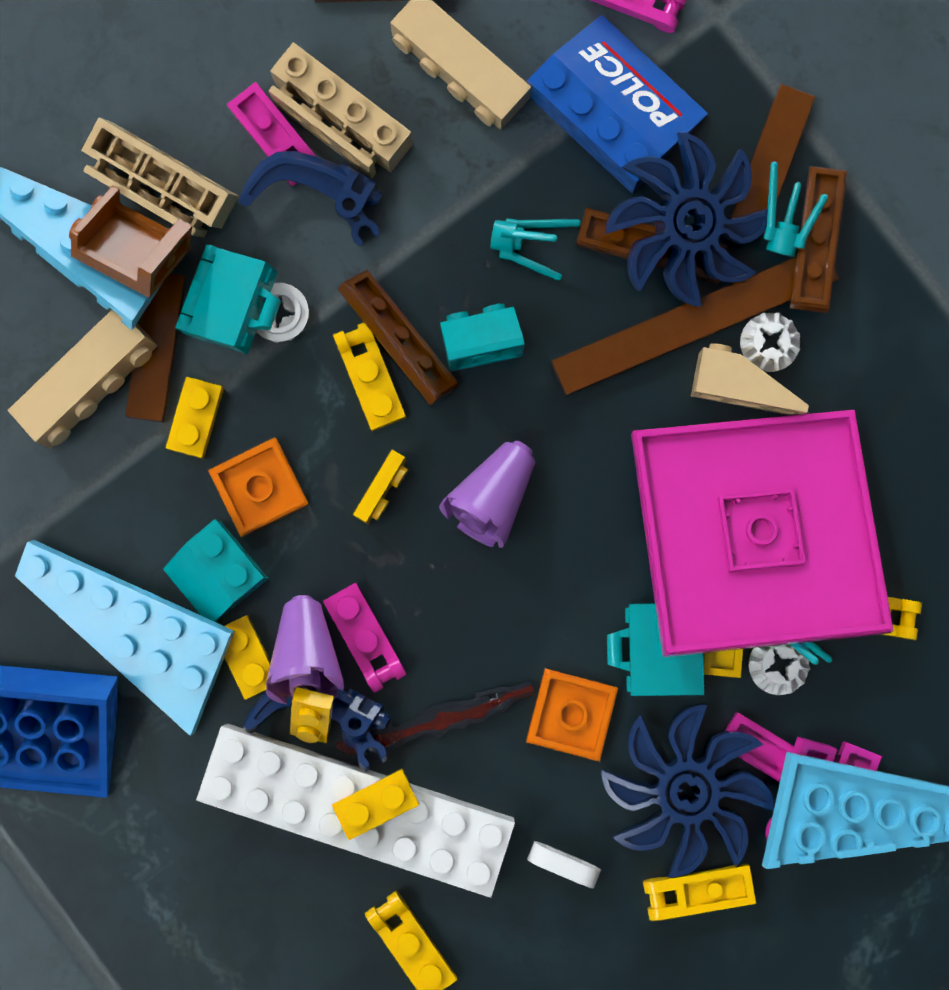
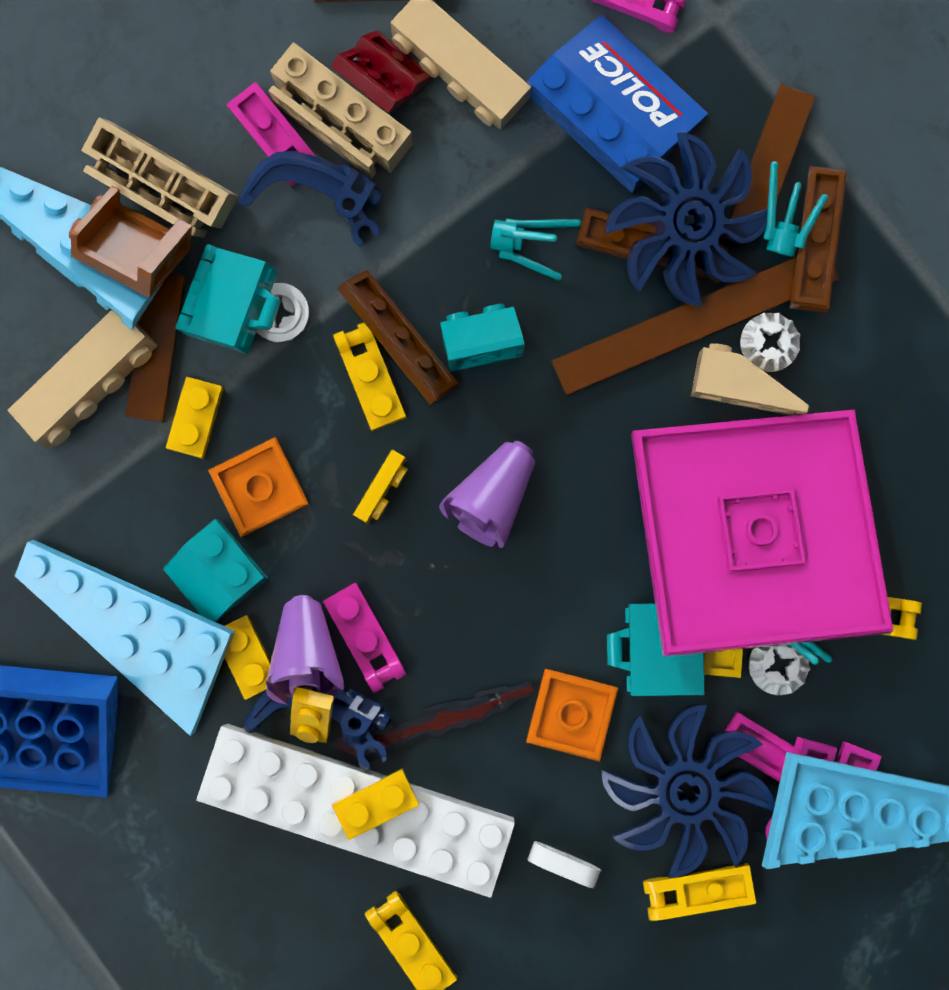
none -> dark red slope [331,30,432,113]

